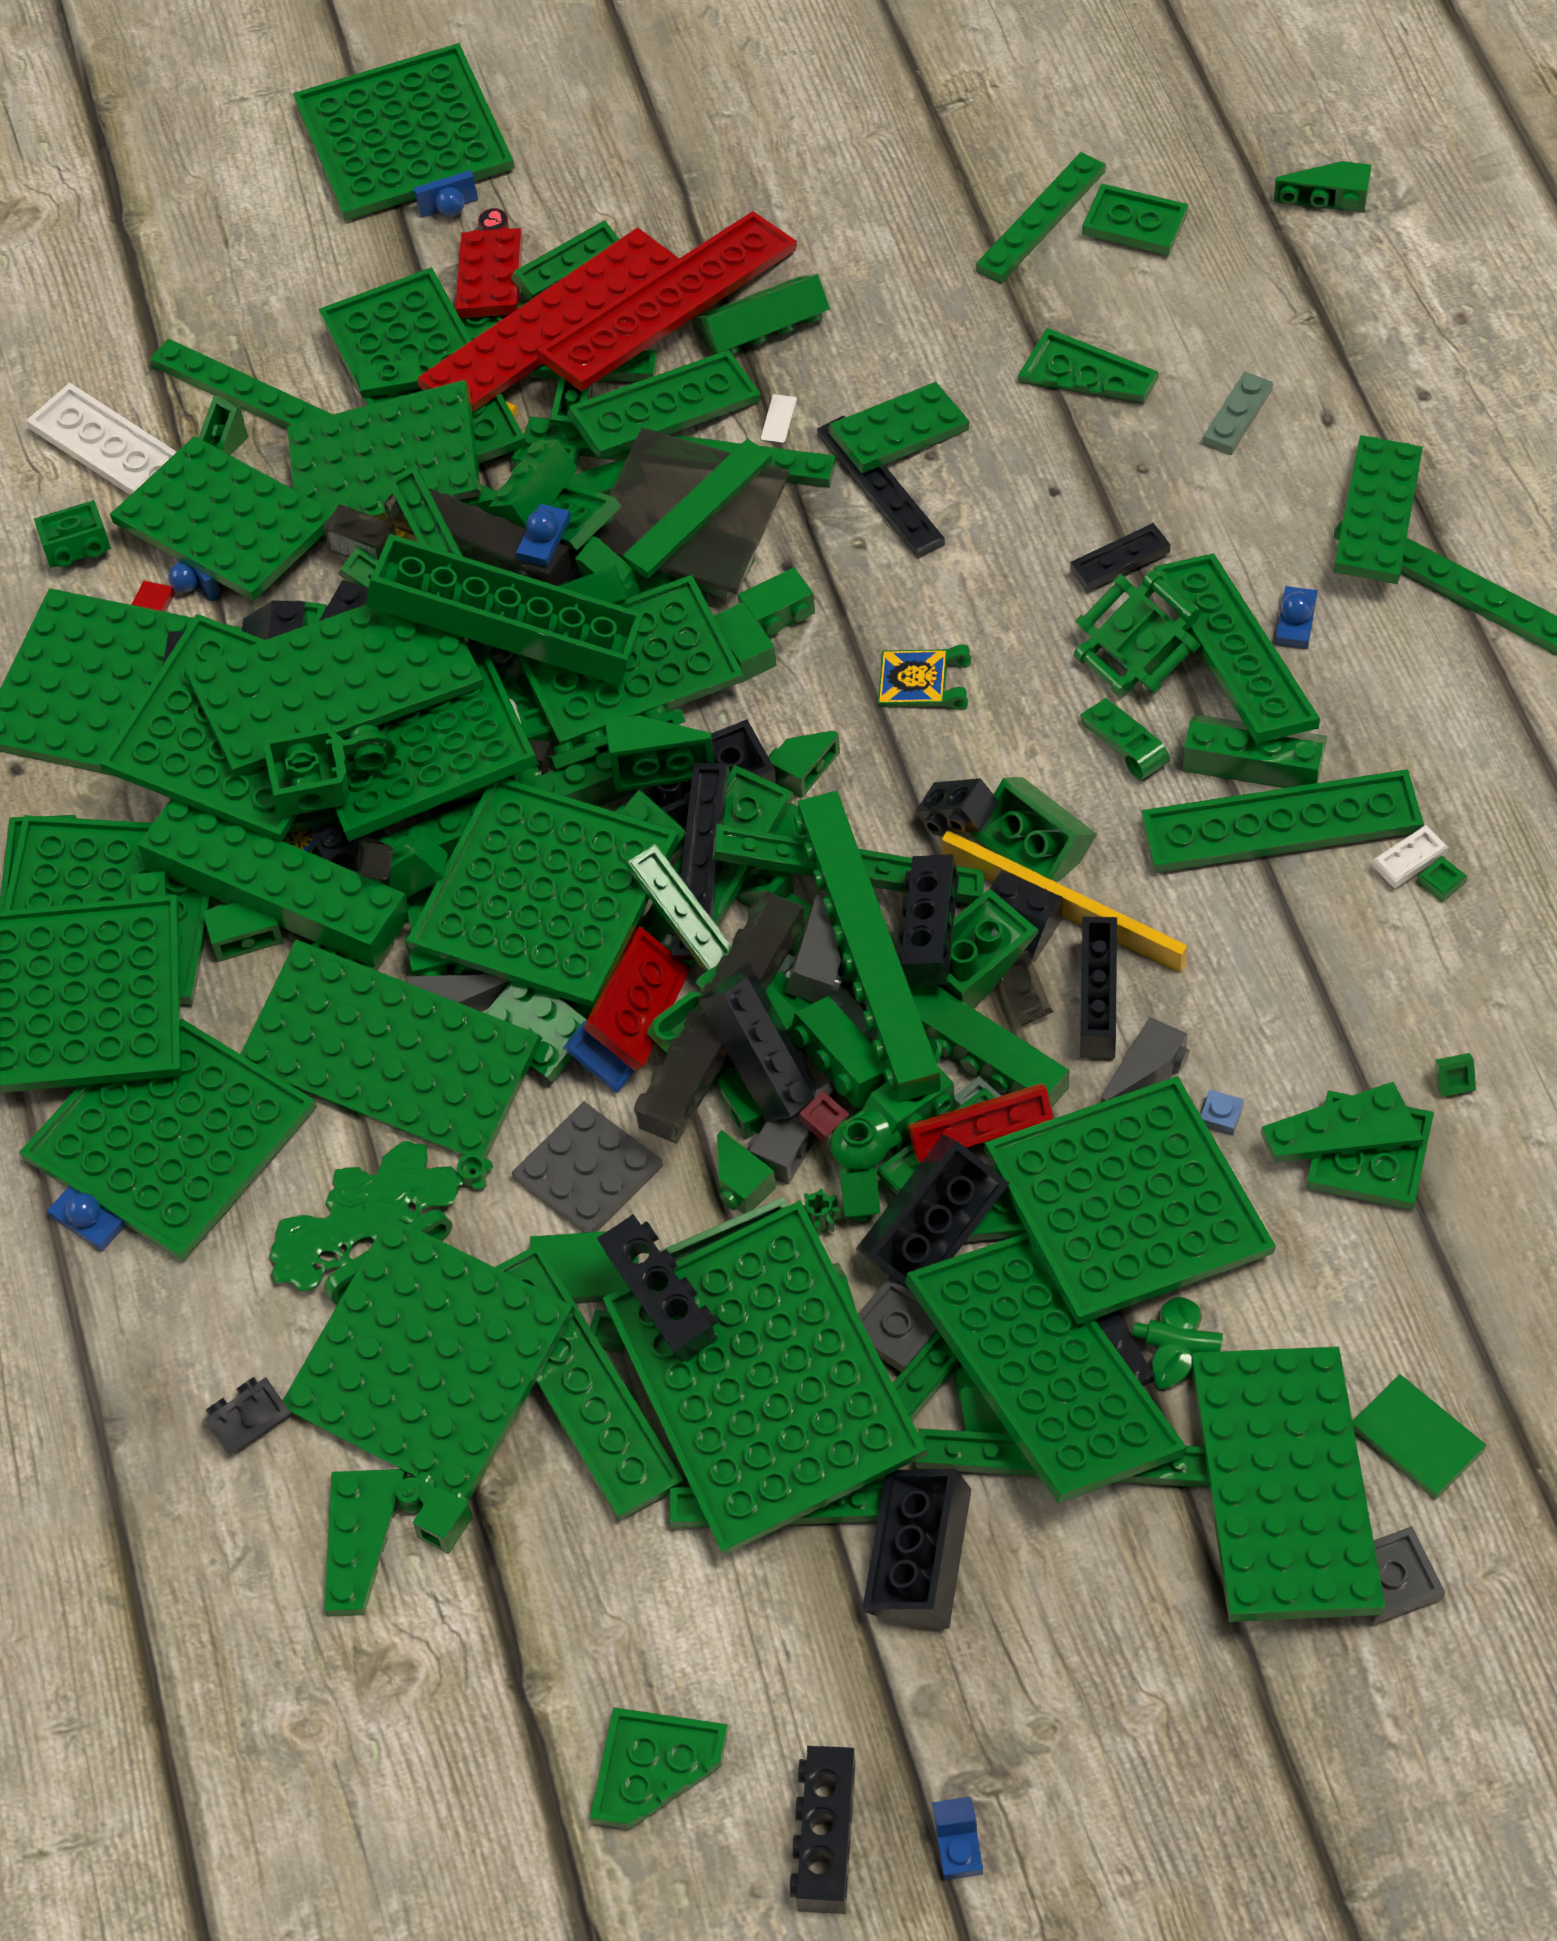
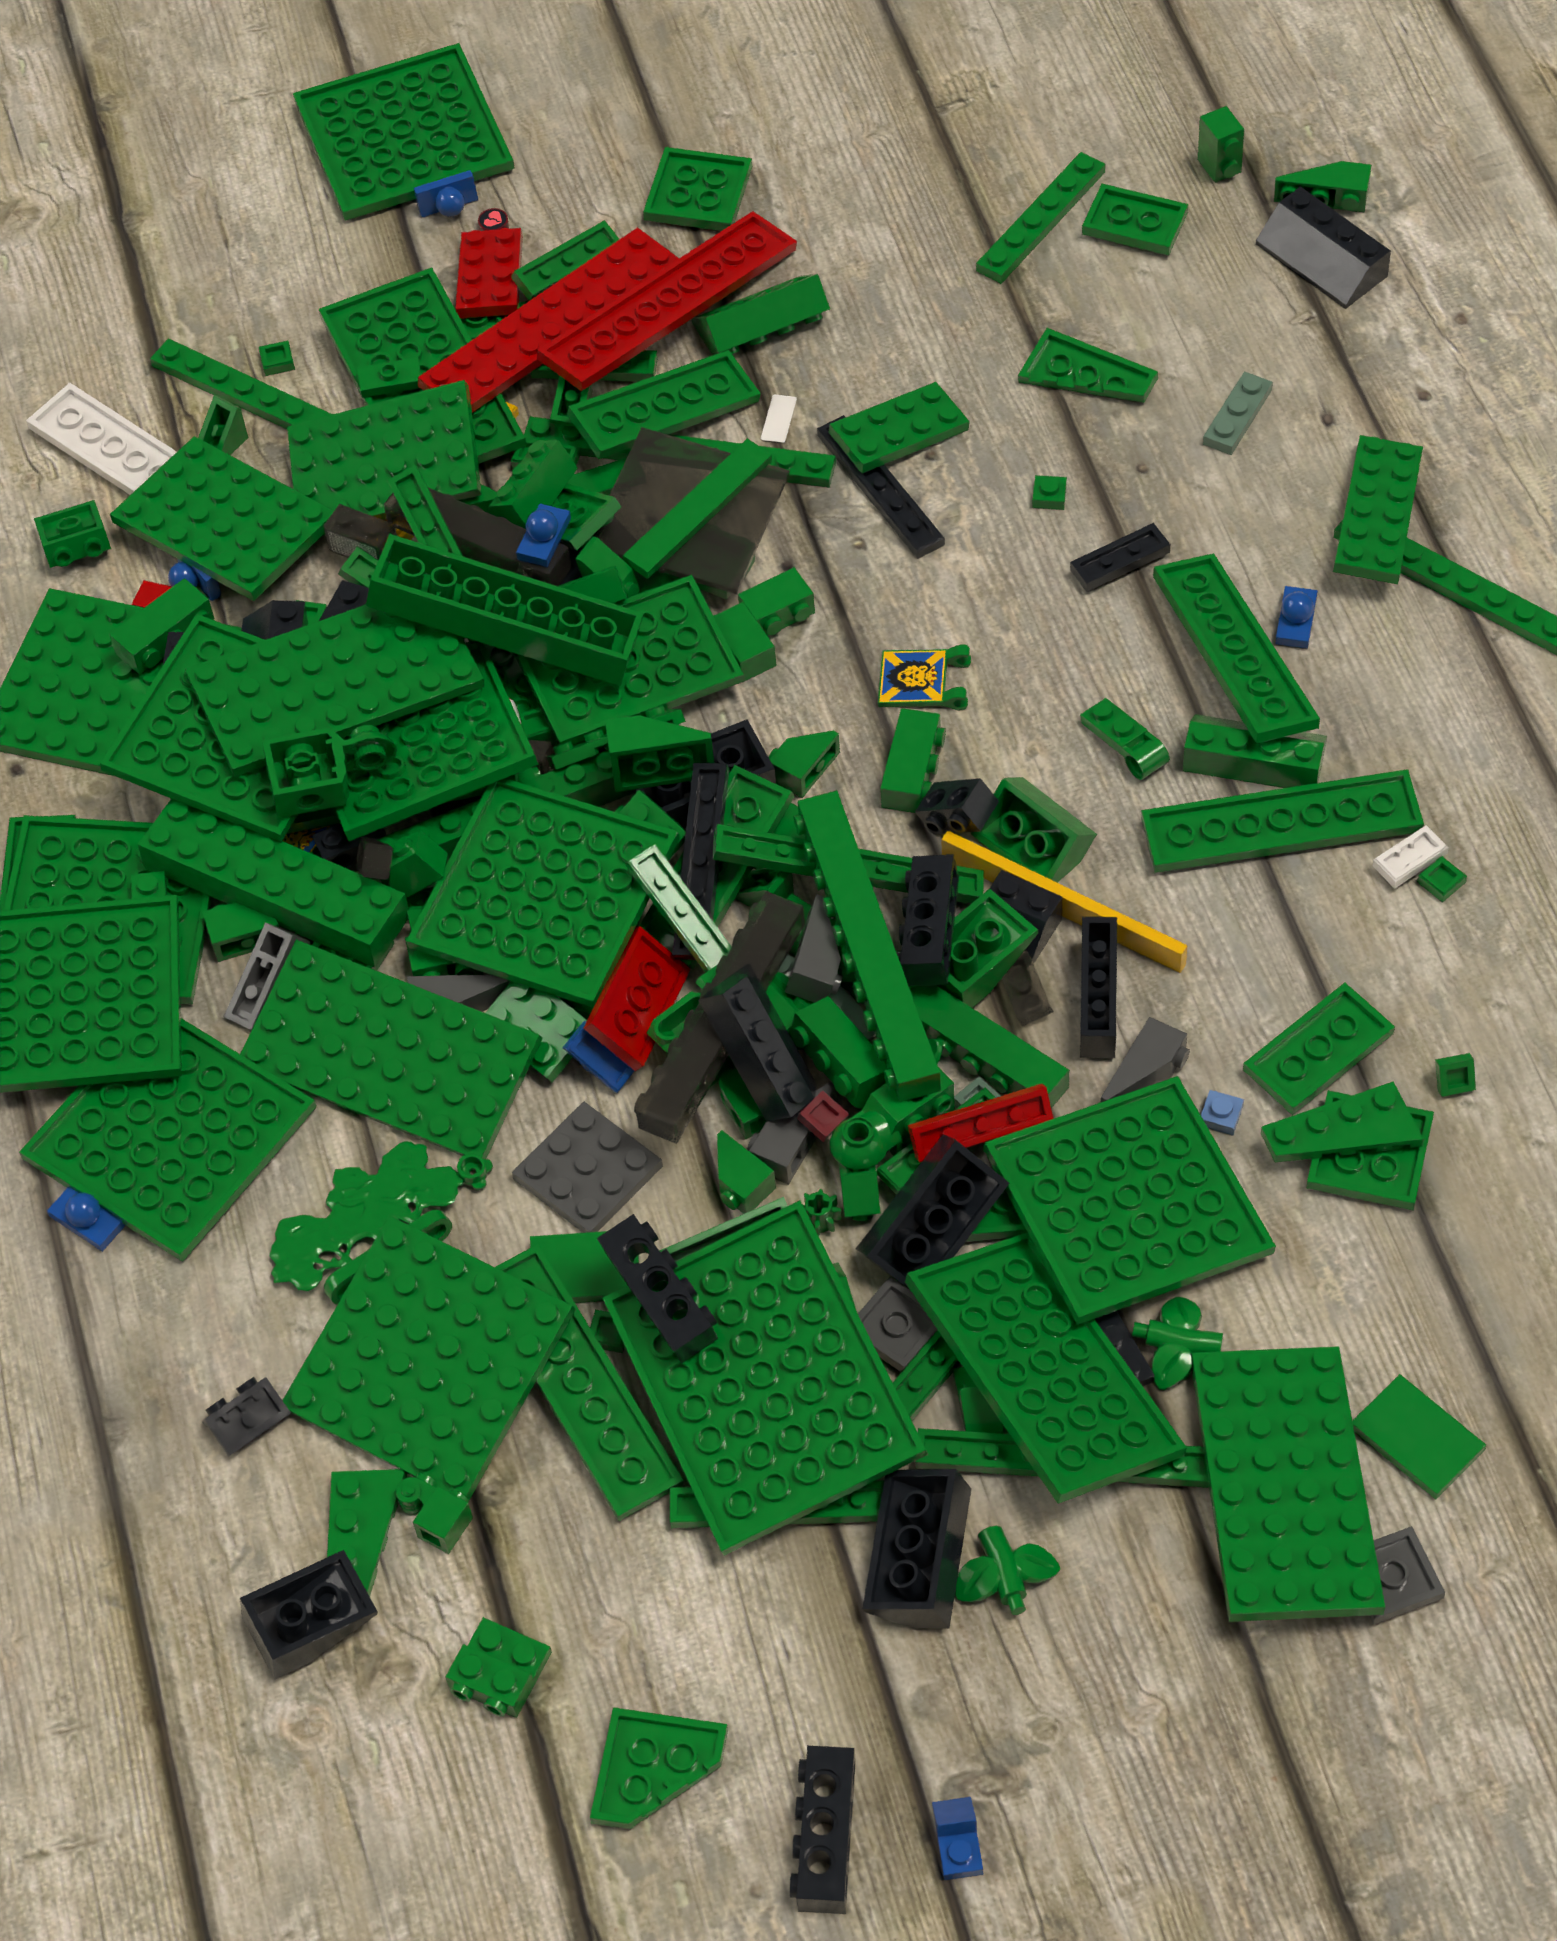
green brick [1073,570,1201,697] -> none
none -> green brick [109,578,215,675]
none -> dark grey slope [224,922,311,1030]
none -> black slope [240,1550,378,1680]
none -> green tile [259,340,295,376]
none -> green plate [445,1617,552,1718]
none -> green plate [643,147,753,231]
none -> green brick [880,708,946,813]
none -> green plant [956,1526,1060,1615]
none -> green plate [1032,475,1067,510]
none -> green brick [1197,106,1244,183]
none -> green plate [1243,982,1395,1115]
none -> slope [1256,187,1391,309]

